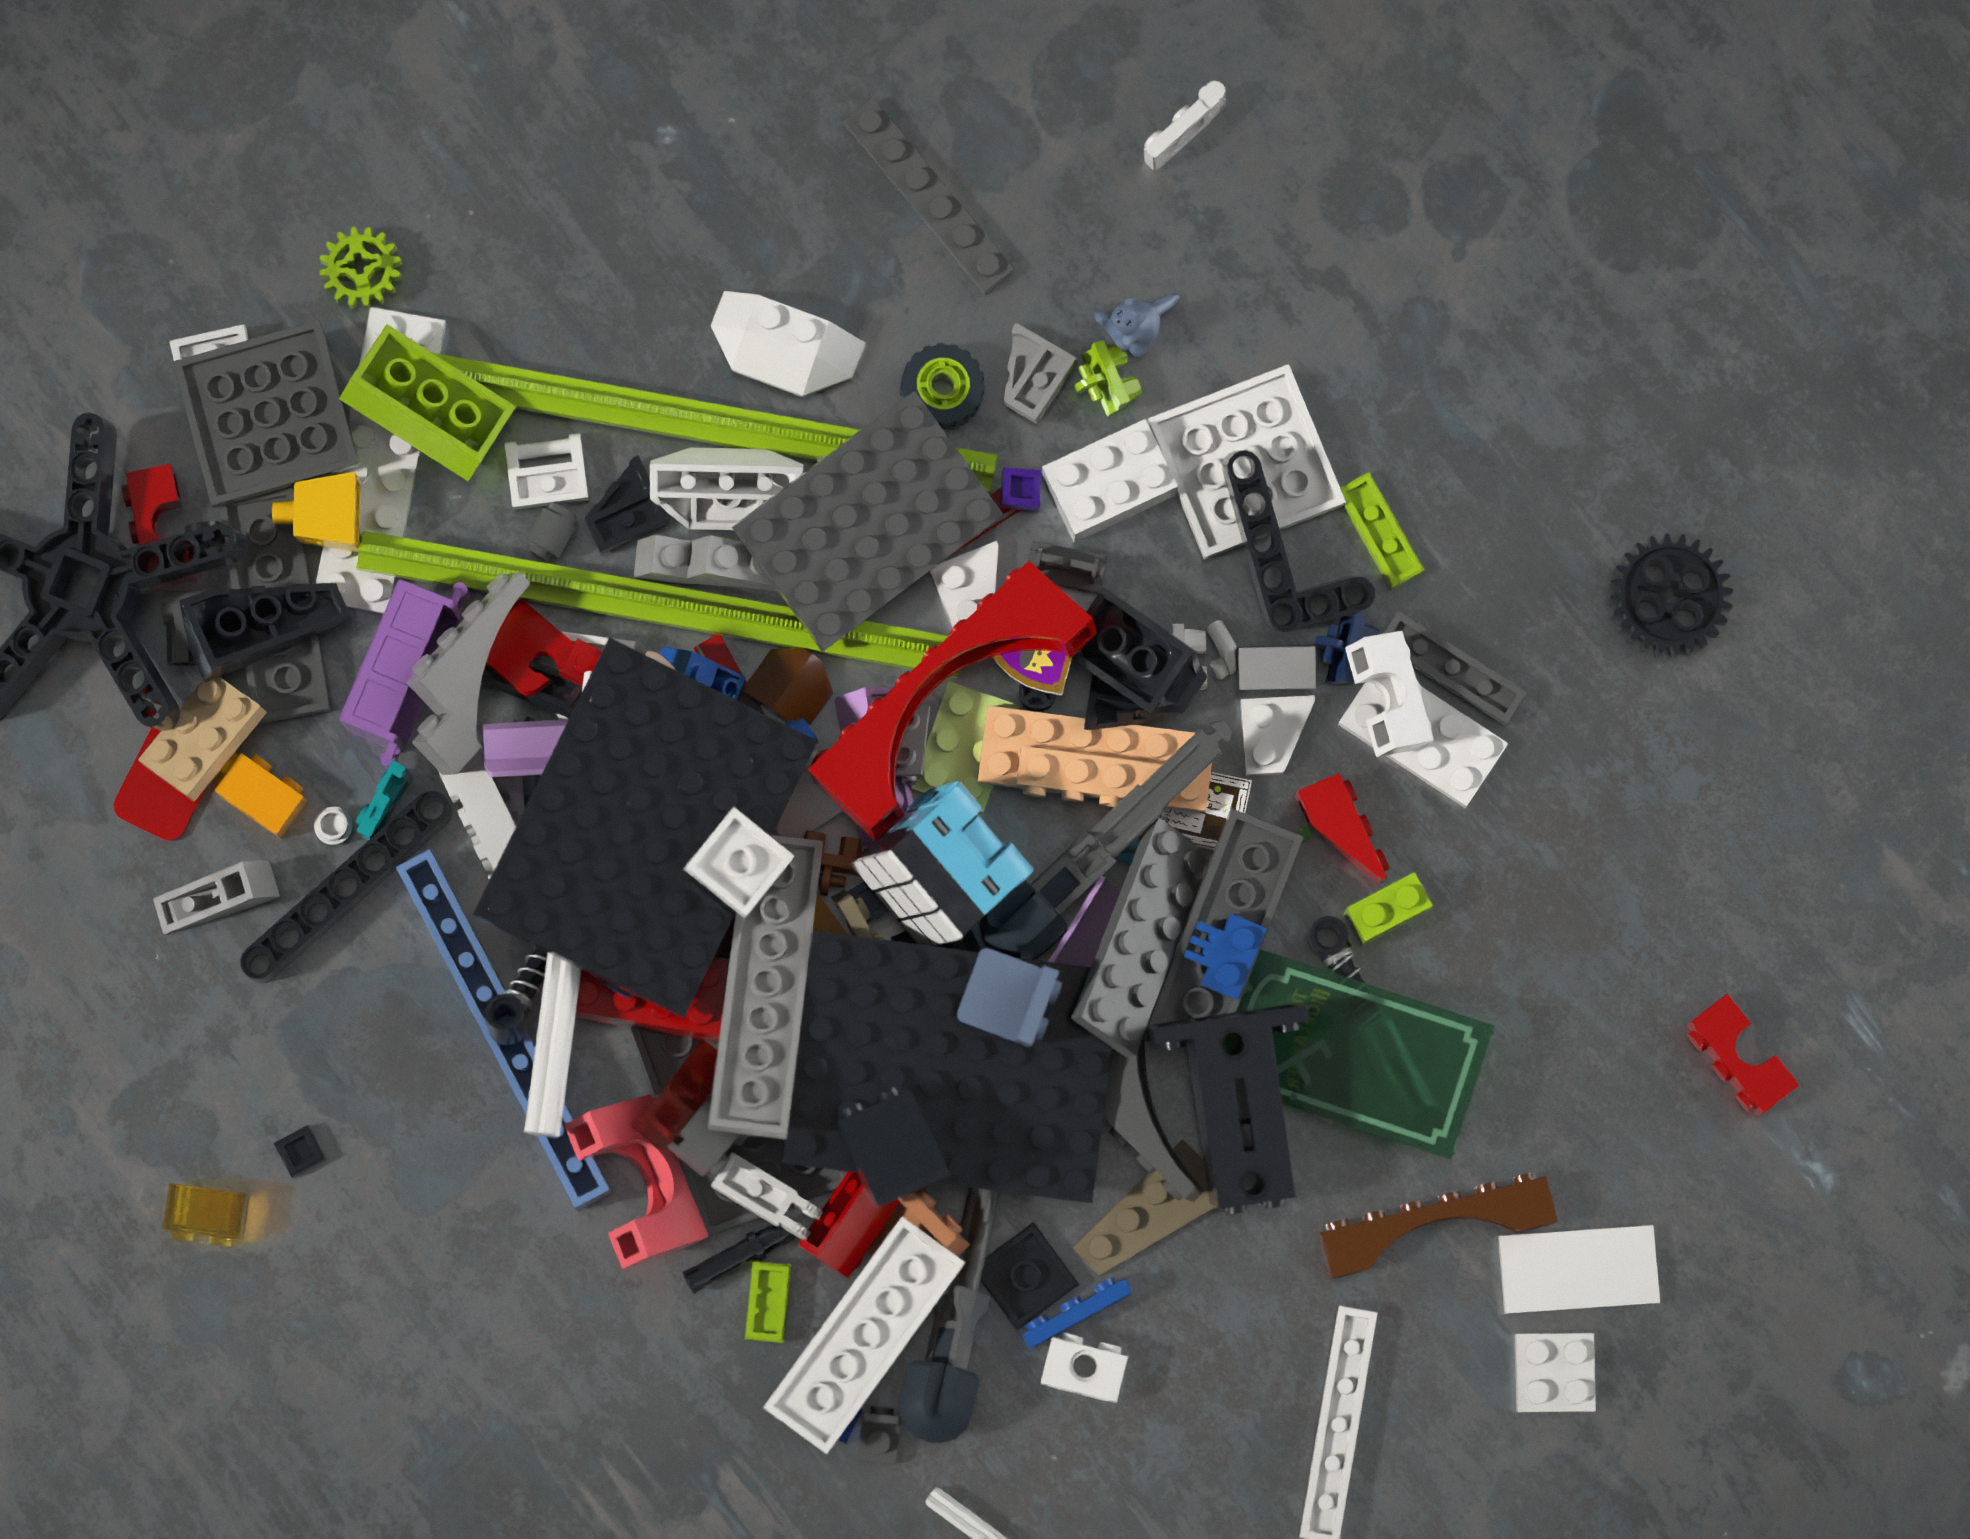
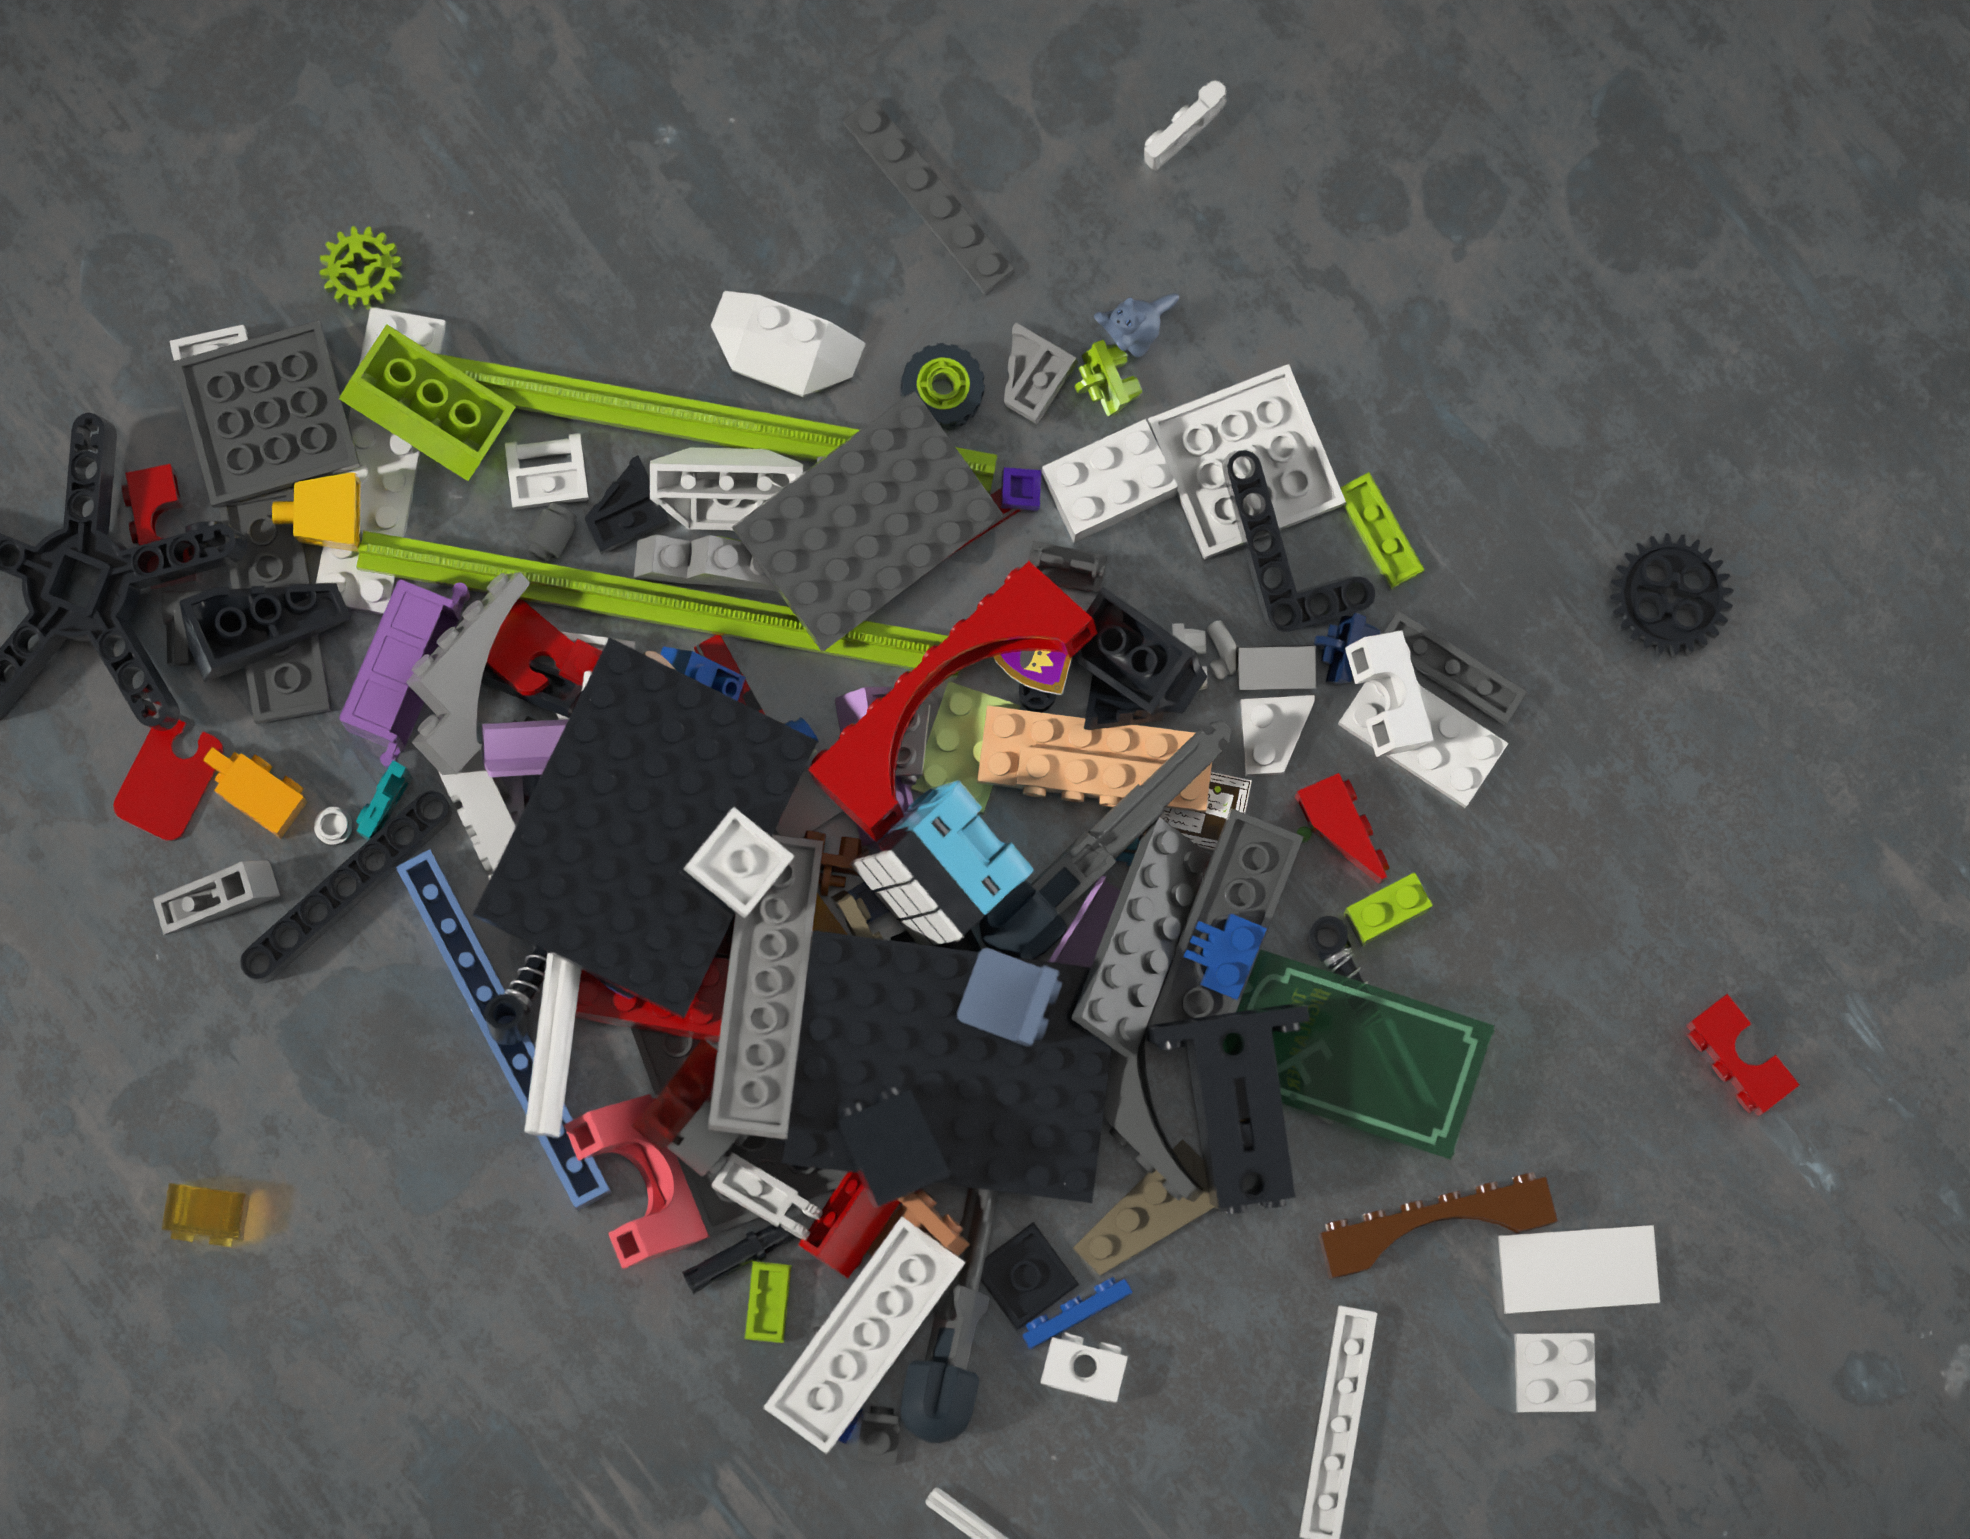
tan plate [138,677,267,802] -> none
black tile [273,1125,327,1178] -> none
reddish brown slope [741,648,833,726] -> none
white wing [929,541,999,627] -> none

